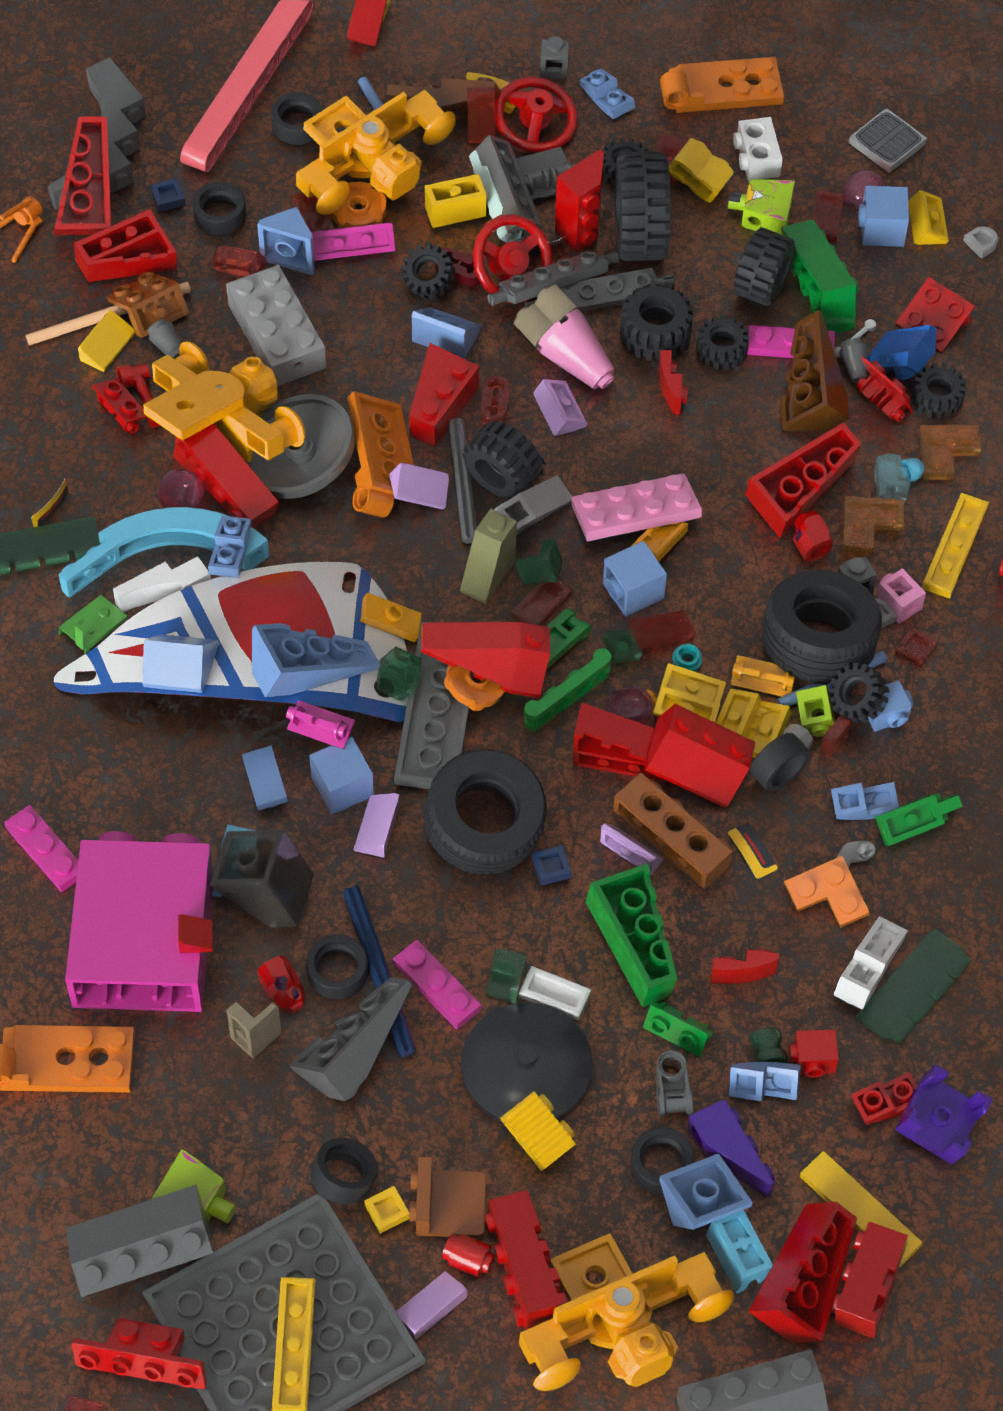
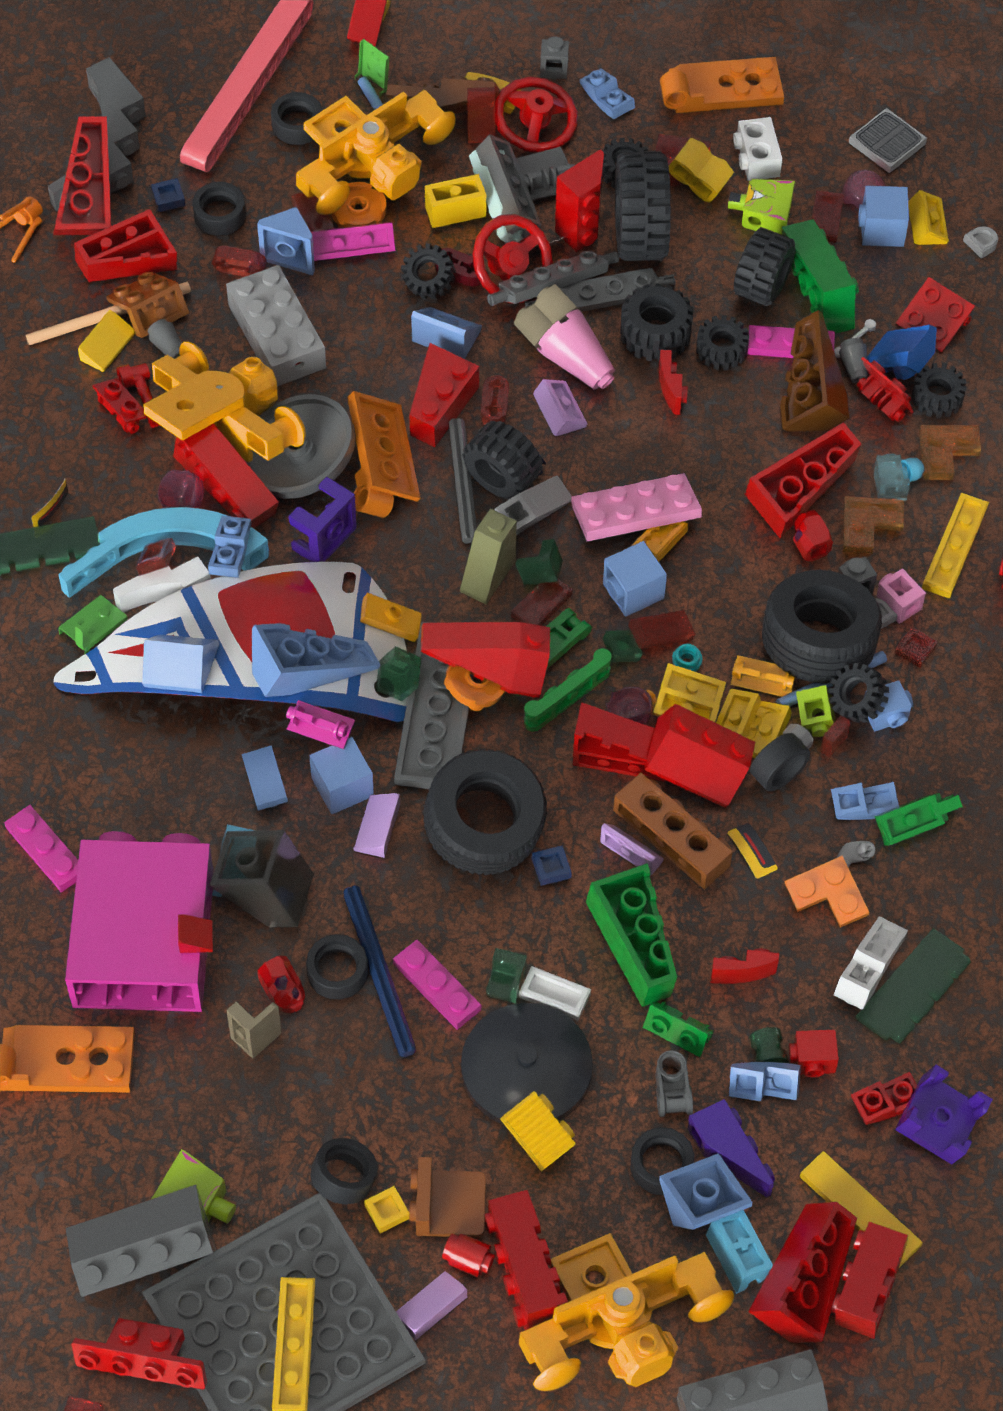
dark grey wedge [289,977,412,1101] -> none
lavender slope [389,463,449,510] -> none
none -> clear red tile [136,538,176,576]
none -> dark purple panel [289,476,357,562]
none -> bright green piece [354,39,389,97]

